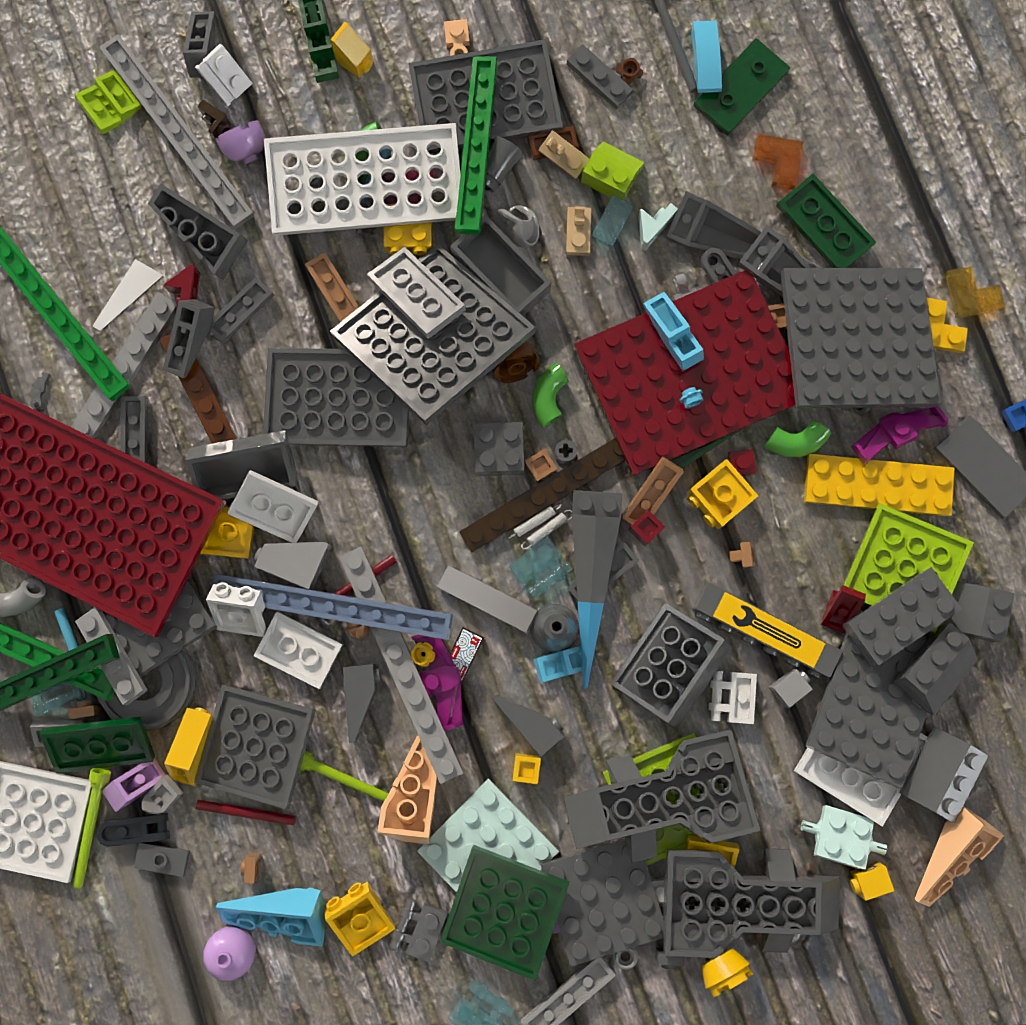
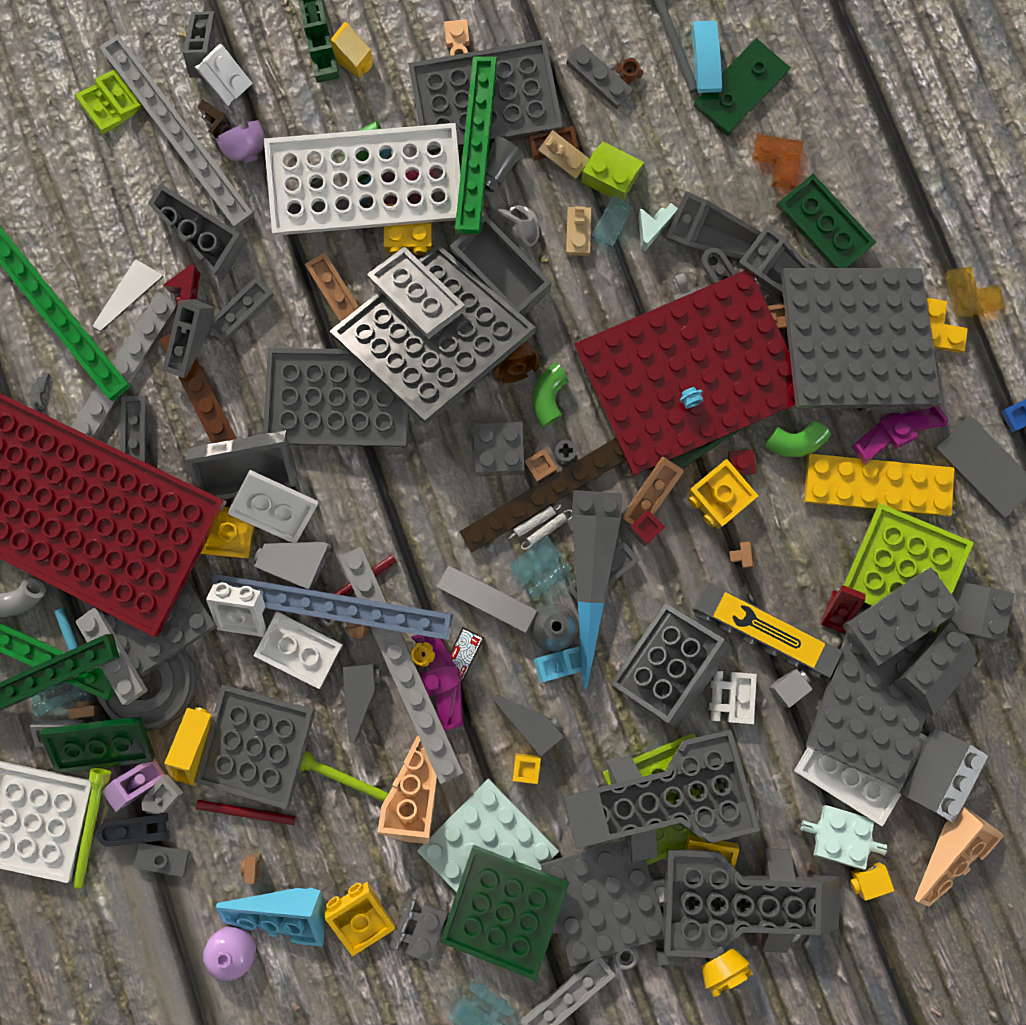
medium azure slope [643,292,704,371] -> none

